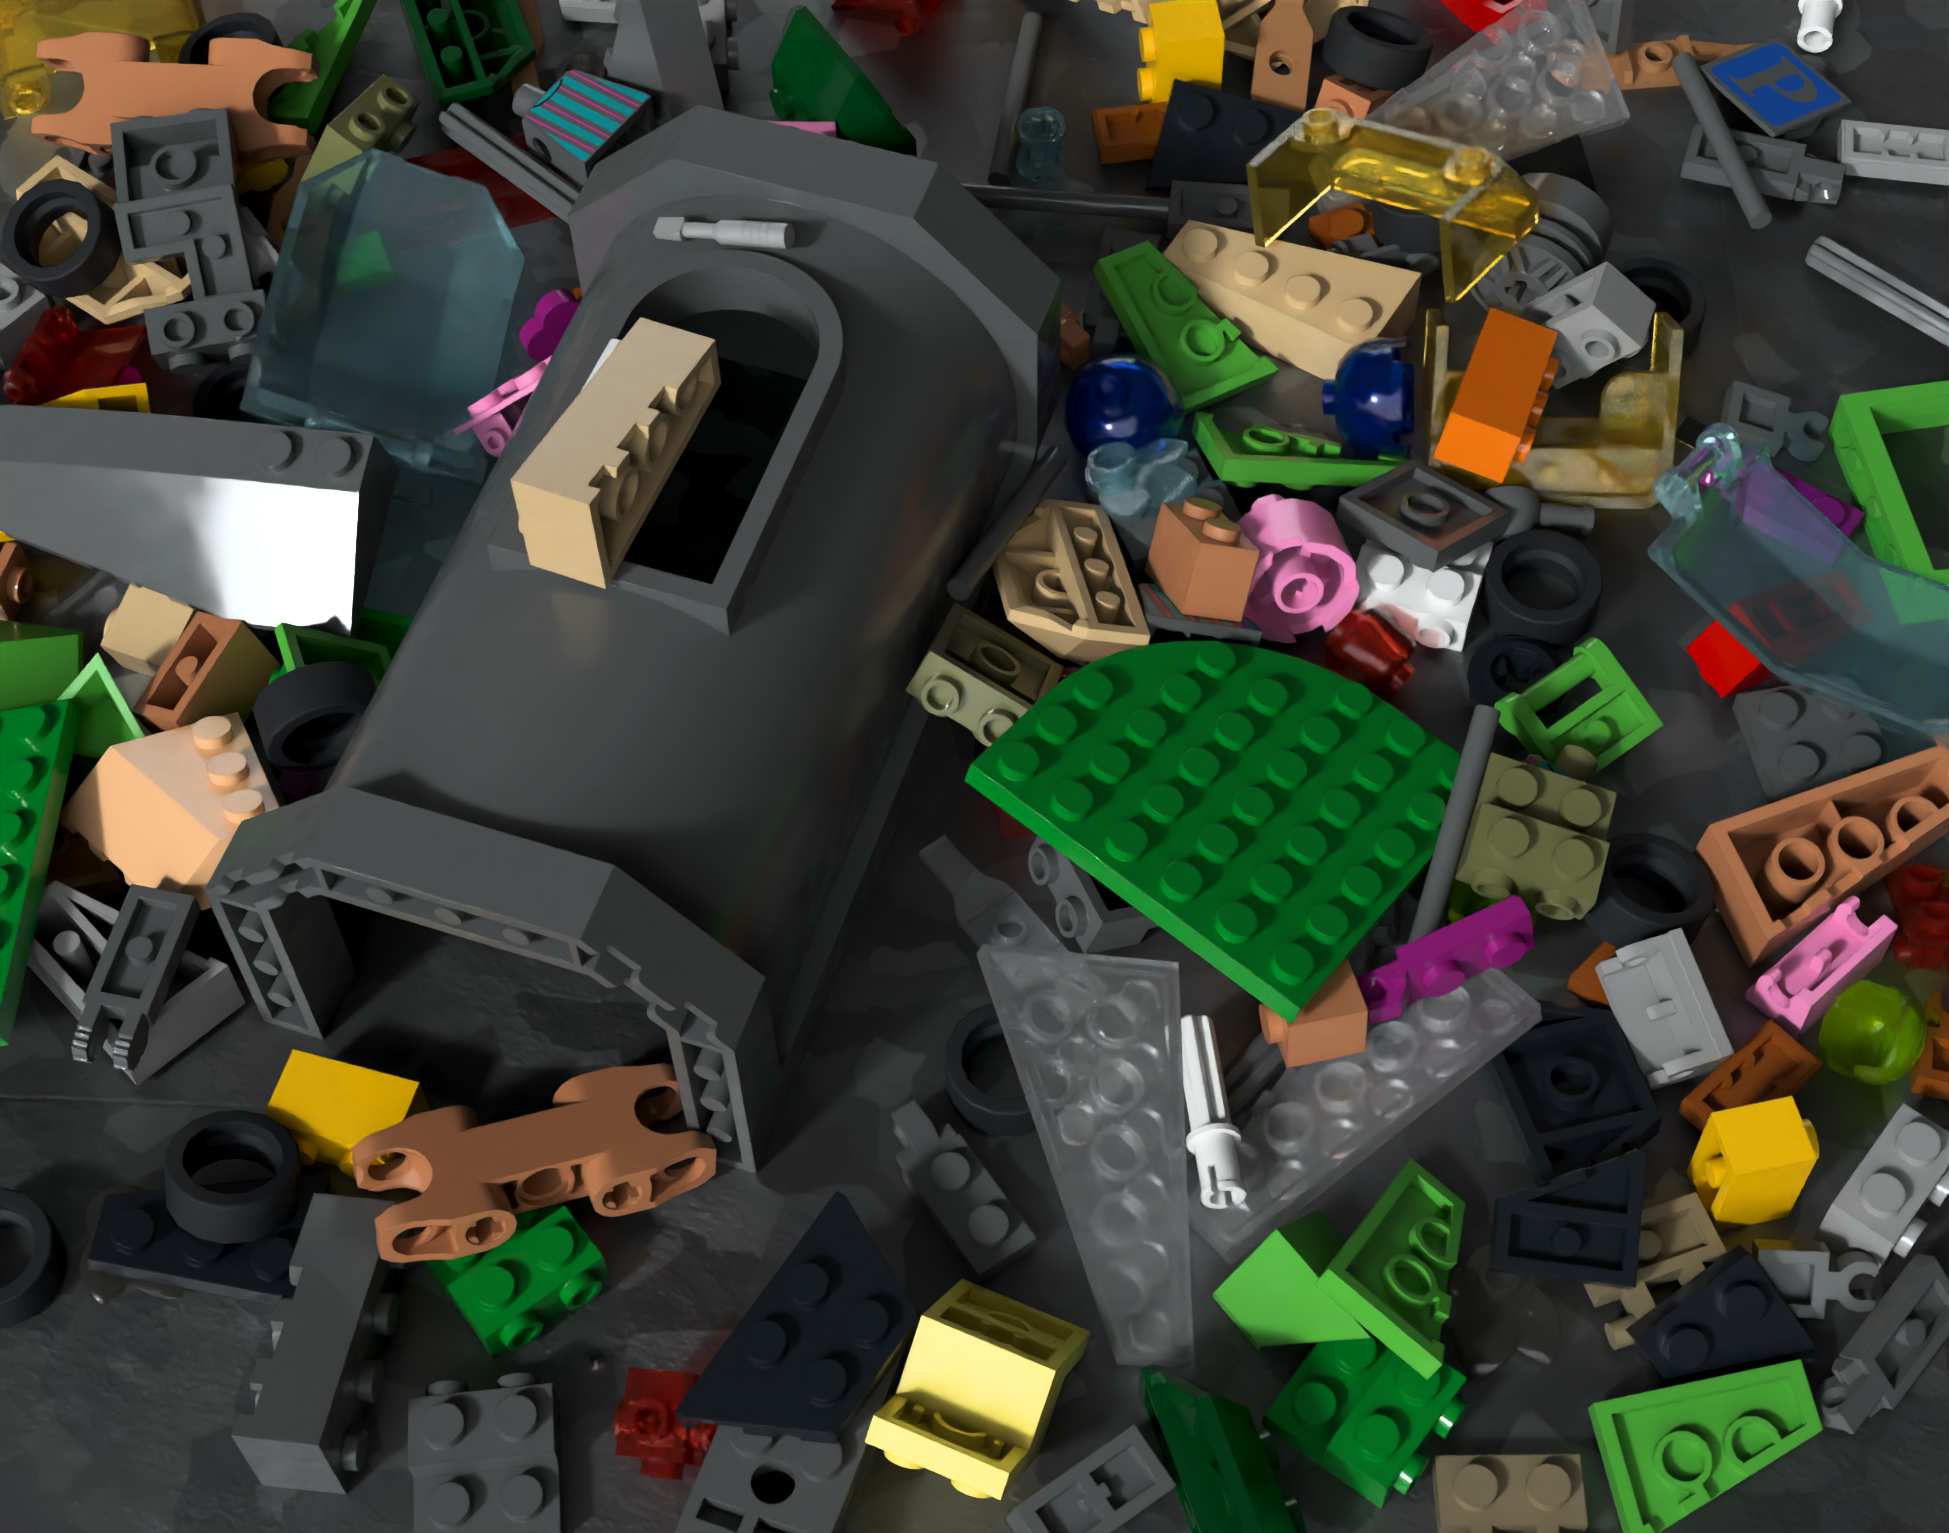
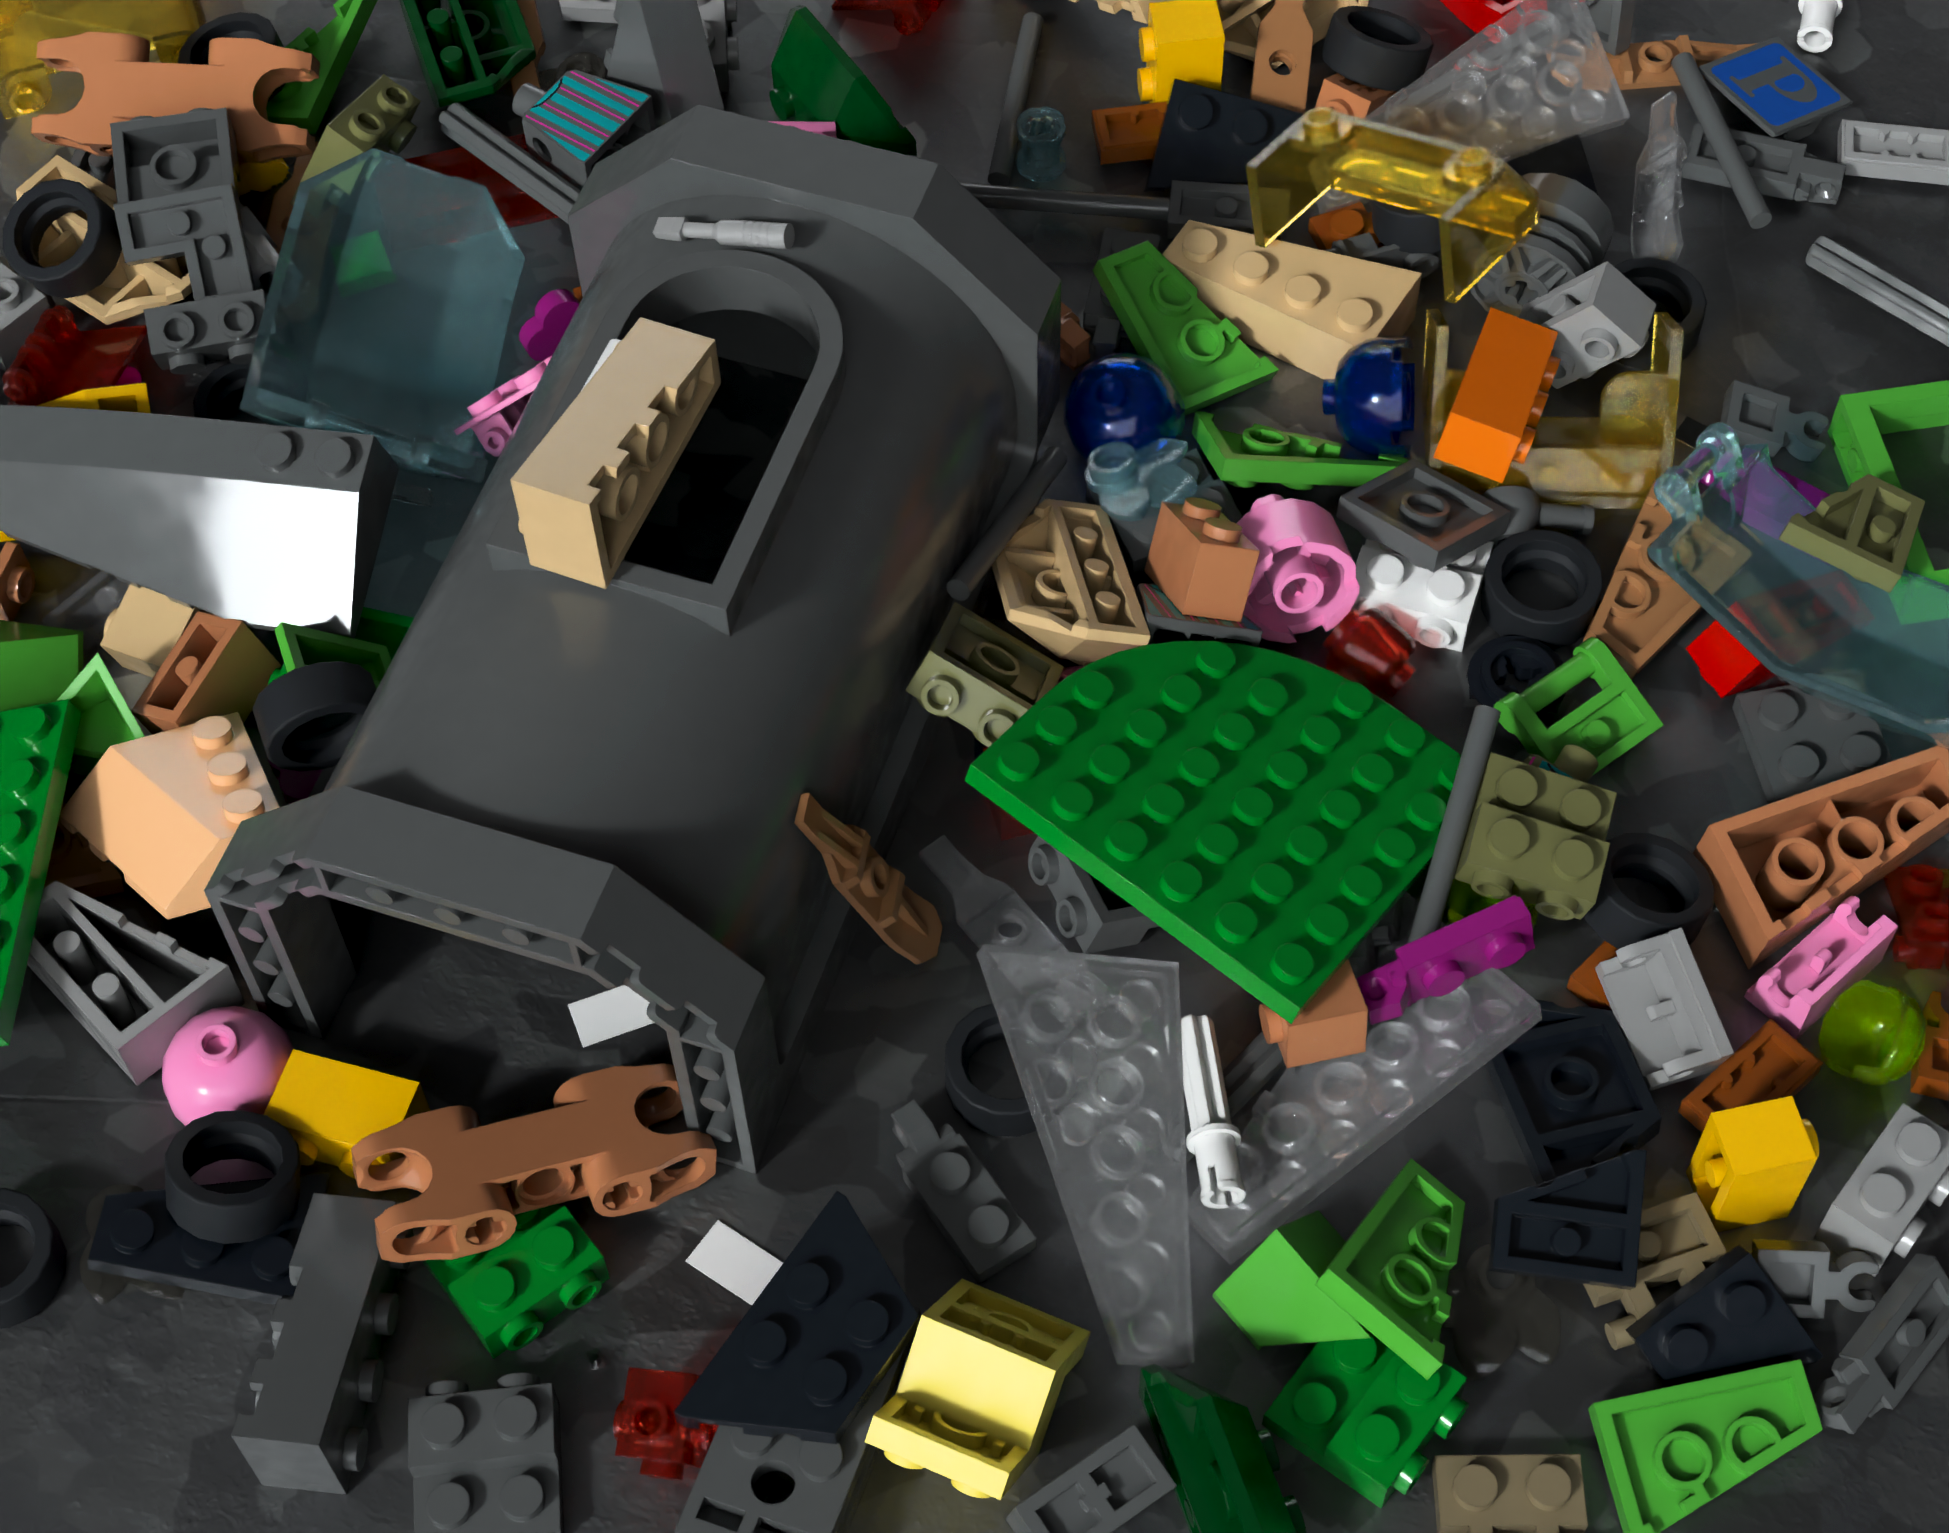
dark grey hinge [71,884,201,1072] -> none
none -> bright pink cylinder [162,1006,294,1126]
none -> white sticker [568,985,655,1048]
none -> white sticker [685,1220,783,1305]
none -> medium nougat piece [794,793,942,965]
none -> medium nougat wing [1583,480,1750,680]
none -> clear piece [1630,91,1688,264]
none -> olive wing [1779,474,1925,593]

